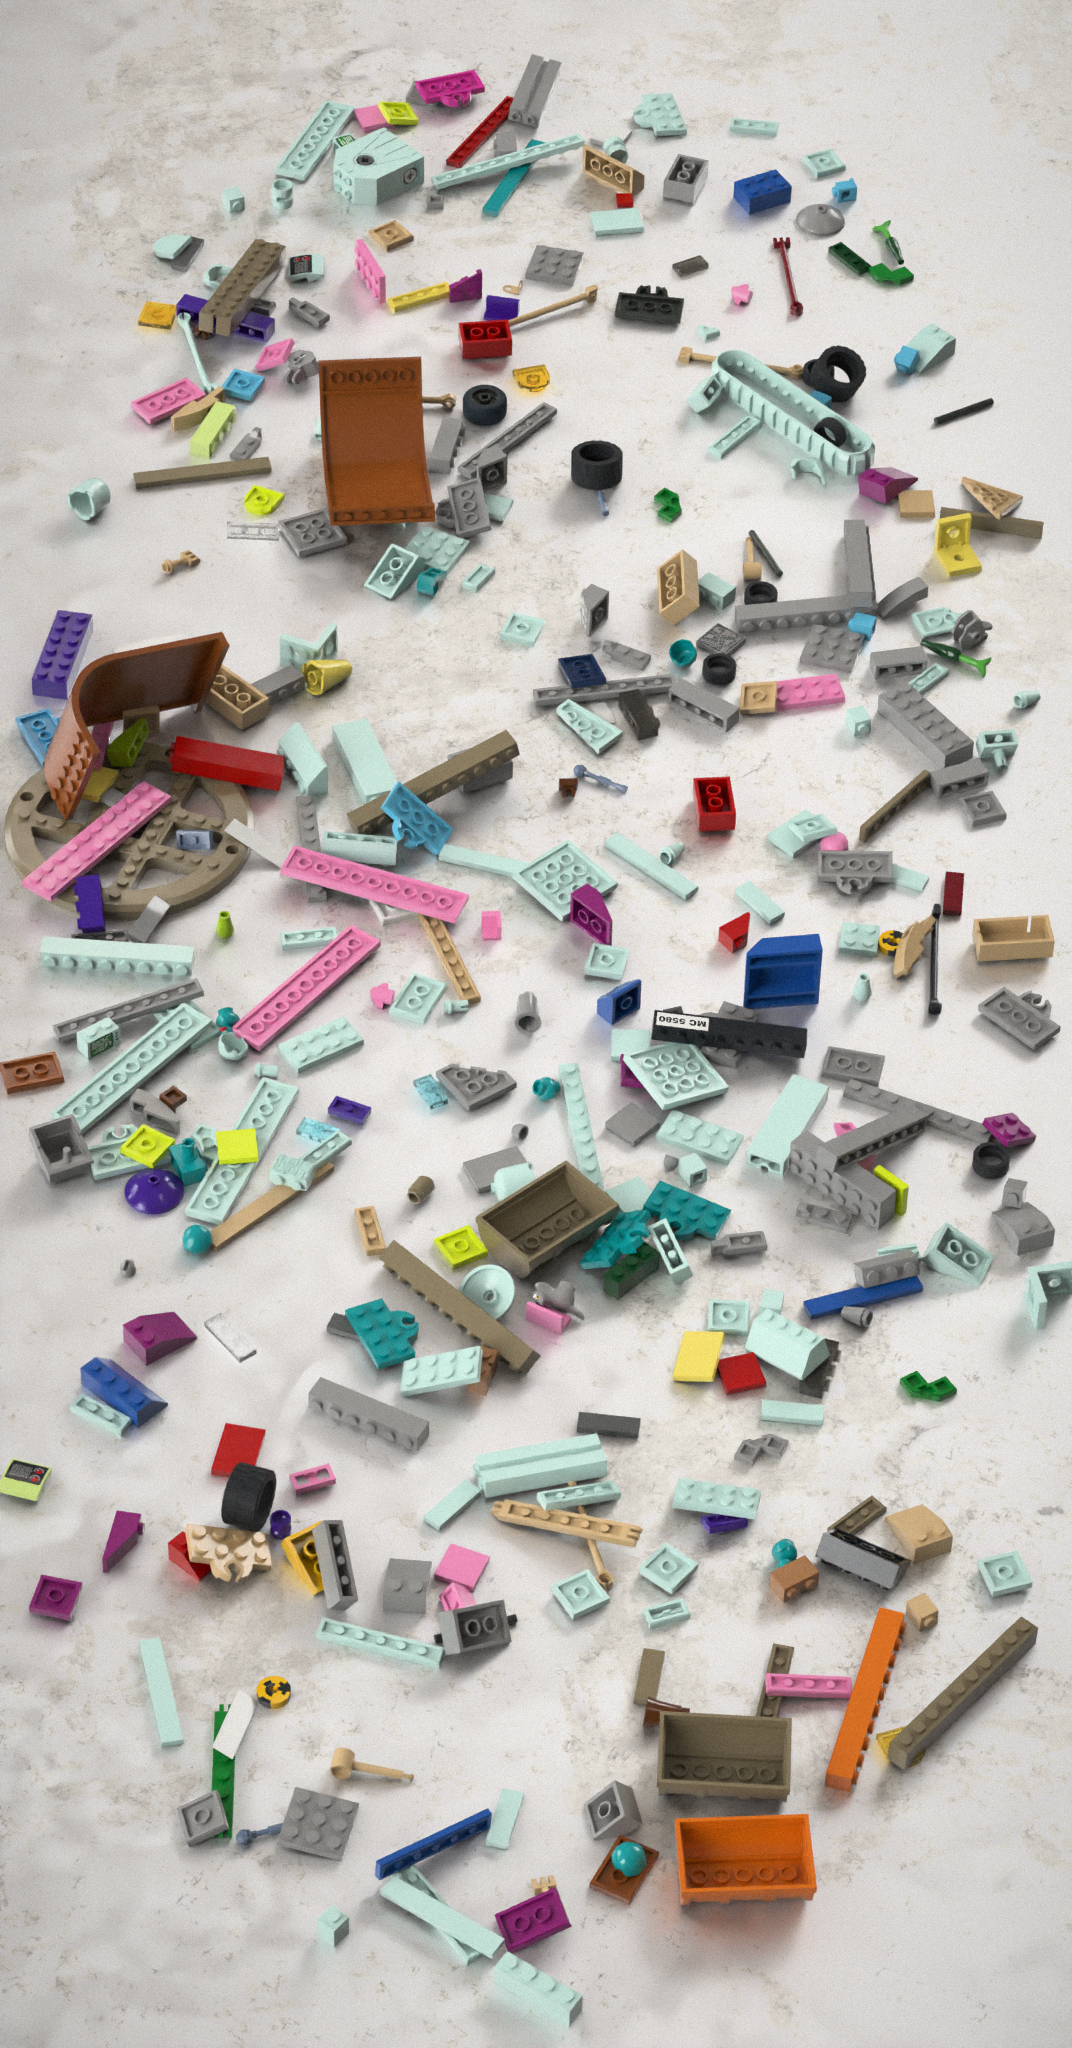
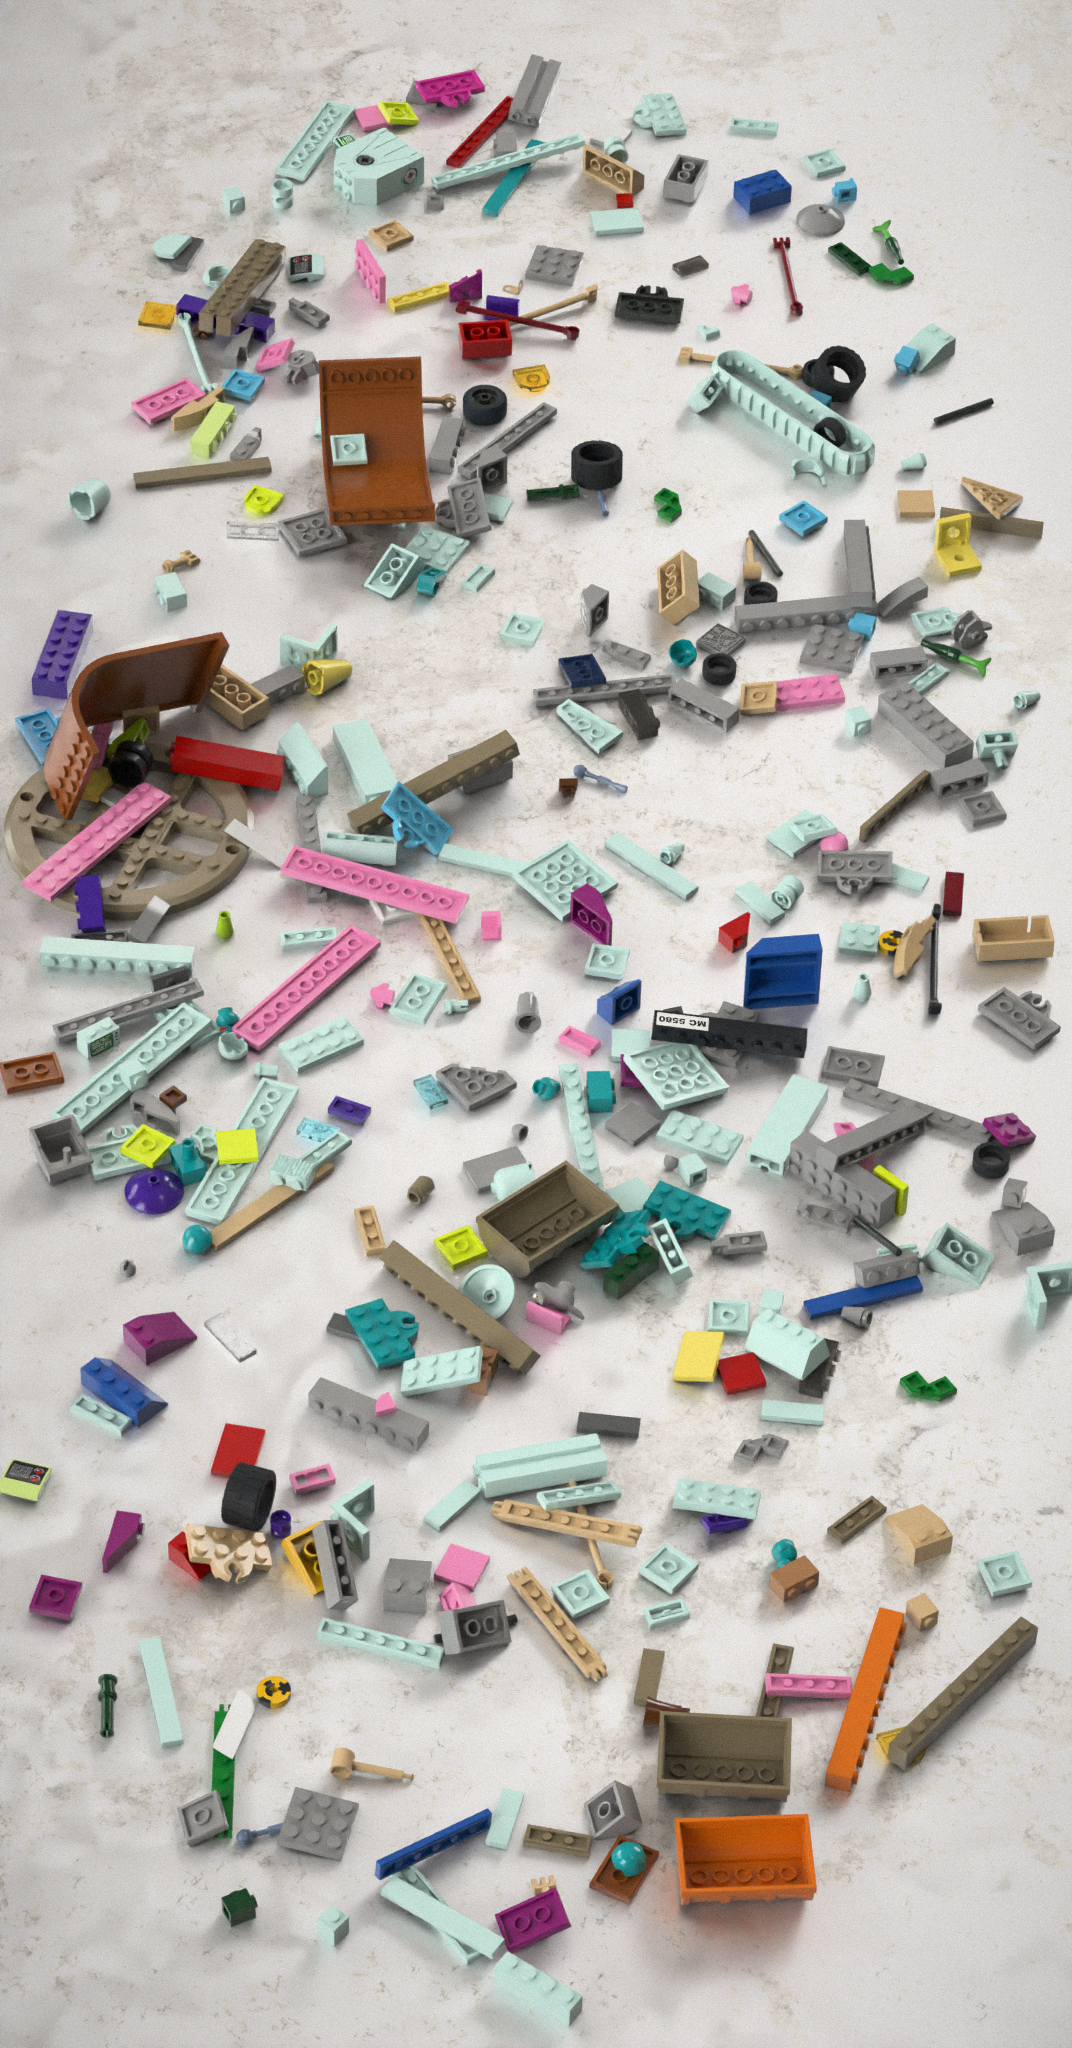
sand blue plate [176,829,214,850] -> none
red brick [693,776,736,832] -> none
light aqua tile [708,415,762,459] -> none
slope [815,1528,912,1590] -> none
magenta slope [858,467,918,504] -> none
none -> dark green pin [98,1674,118,1738]
none -> black wheel [107,740,154,788]
none -> light aqua brick [119,1058,149,1092]
none -> dark grey plate [150,965,189,993]
none -> light aqua brick [153,572,187,612]
none -> dark green brick [221,1888,258,1927]
none -> light grey slope [223,327,254,370]
none -> light aqua tile [330,434,368,466]
none -> light aqua bracket [330,1479,375,1561]
none -> bright pink tile [375,1392,396,1417]
none -> dark red hinge [455,300,580,340]
none -> tan hinge [507,1567,608,1682]
none -> dark tan tile [523,1824,593,1858]
none -> dark green pin [526,483,579,501]
none -> bright pink tile [558,1026,601,1057]
none -> teal brick [586,1071,616,1113]
none -> light aqua wheel [770,875,804,910]
none -> medium azure plate [779,500,828,536]
none -> pearl dark grey bar [853,1216,902,1256]
none -> light aqua cone [901,452,927,471]

